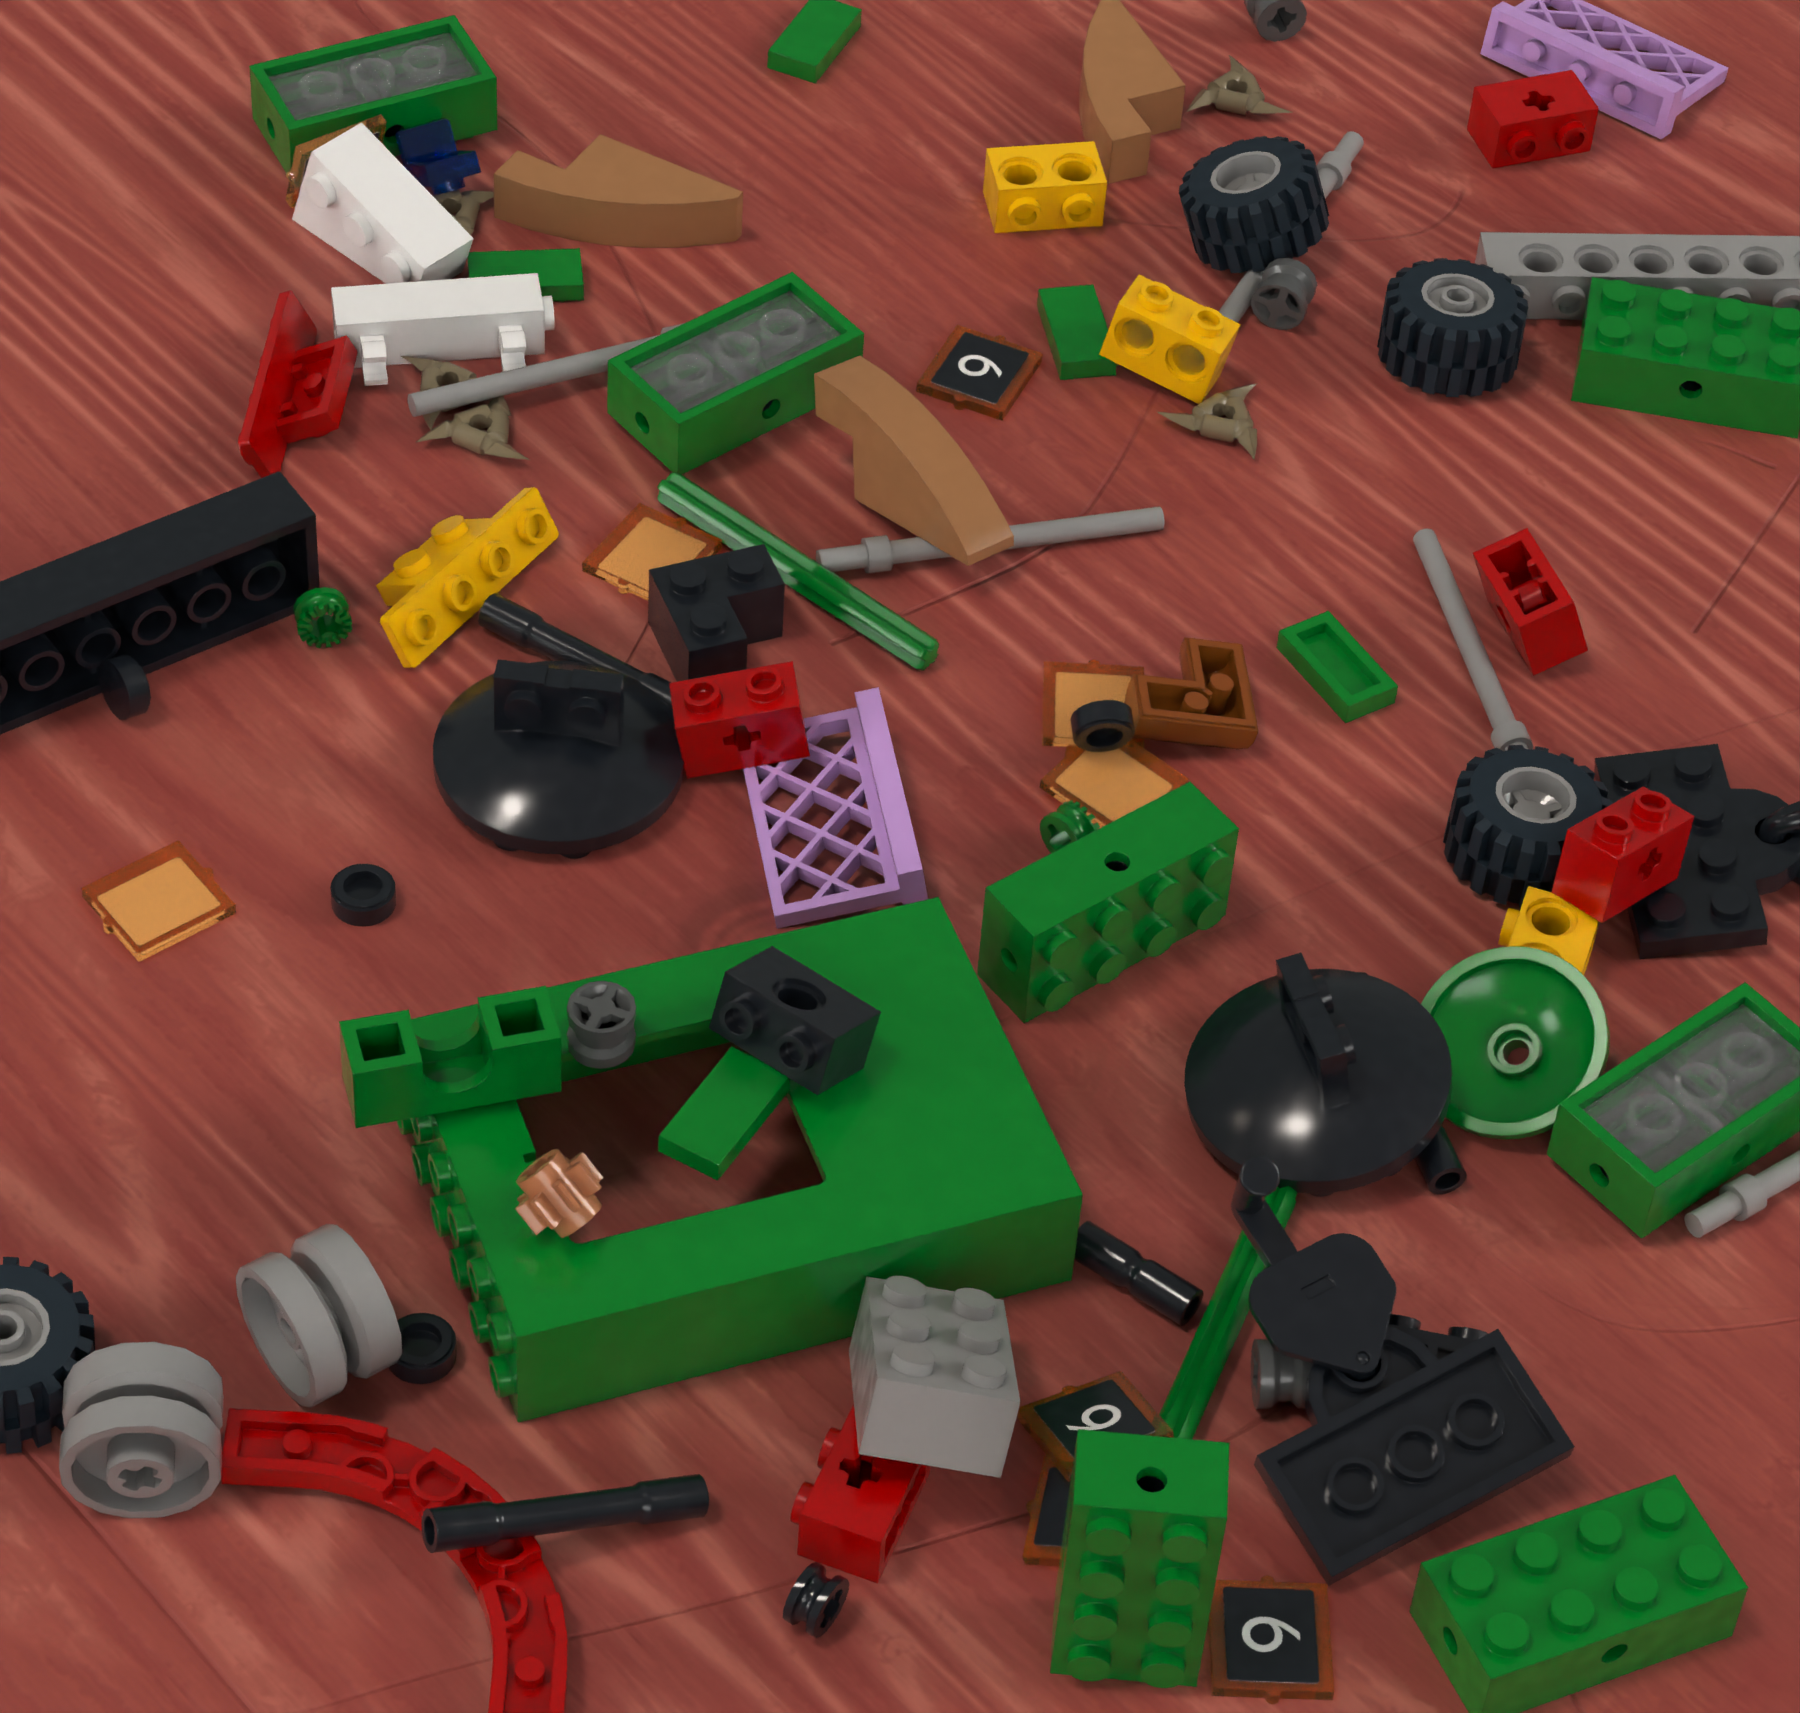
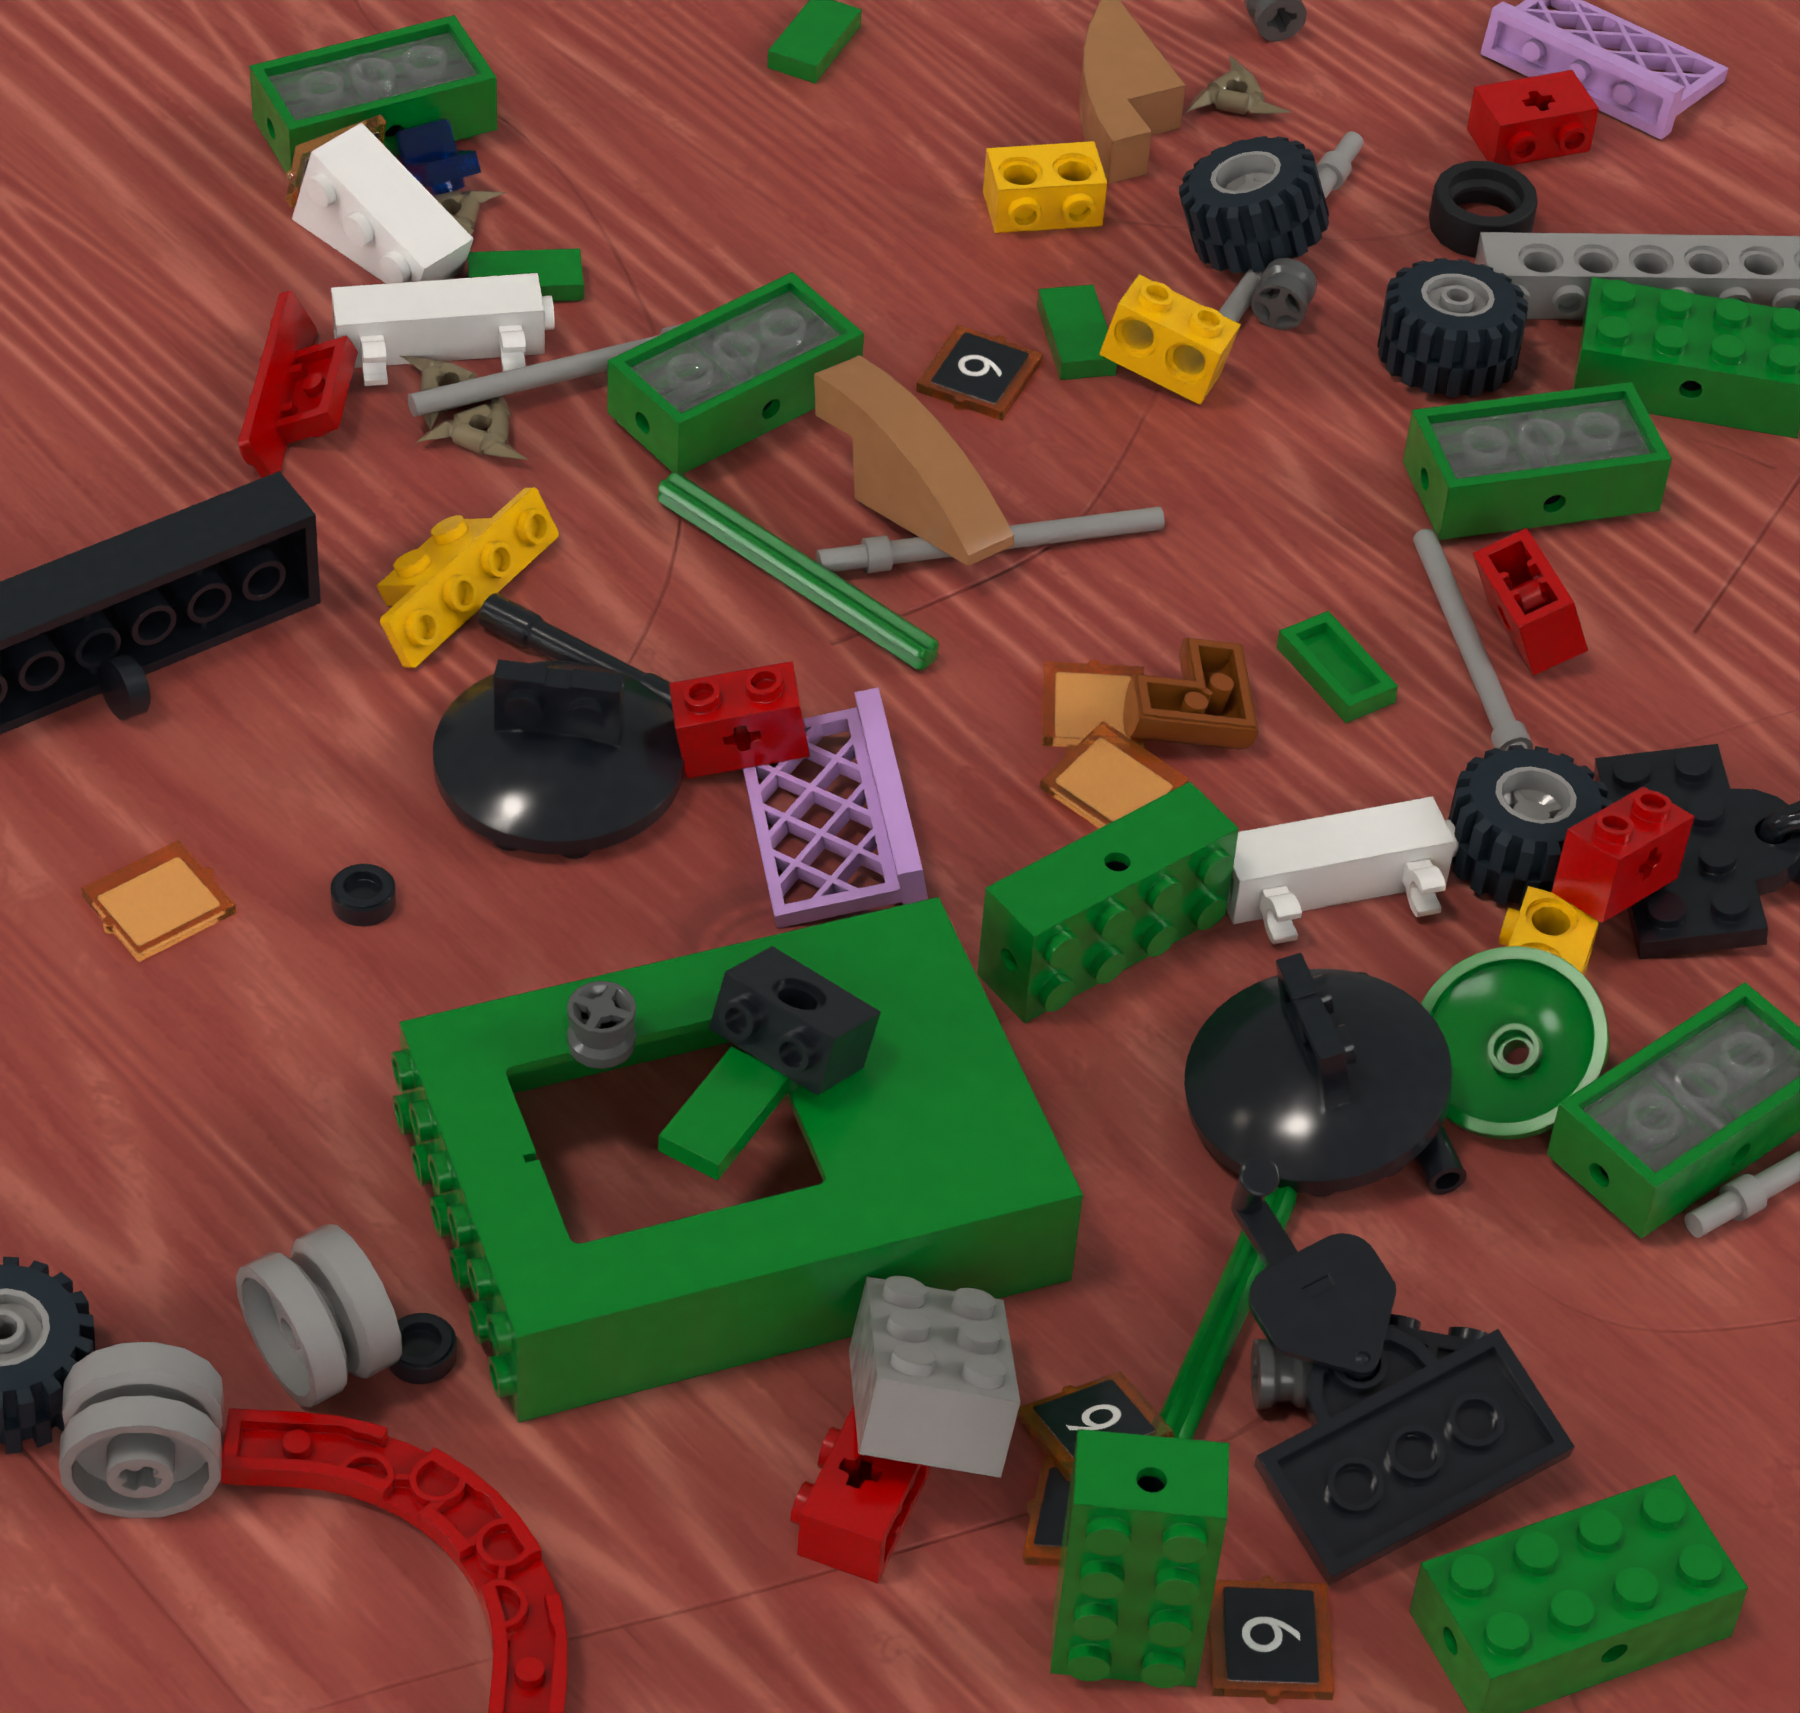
green bush [294,587,352,648] -> none
green arch [339,986,562,1128] -> none
black piece [421,1474,709,1553] -> none
medium nougat slope [494,134,743,248] -> none
nougat gear [515,1149,604,1238] -> none
clear orange piece [582,503,722,601] -> none
black brick [648,544,785,682] -> none
black bush [783,1562,849,1638] -> none
green bush [1040,800,1100,853] -> none
black tile [1070,700,1135,752] -> none
black piece [1074,1221,1204,1326] -> none
dark tan piece [1157,383,1257,459] -> none
none -> white brick [1226,796,1459,945]
none -> green brick [1403,382,1672,540]
none -> black tyre [1429,161,1538,258]

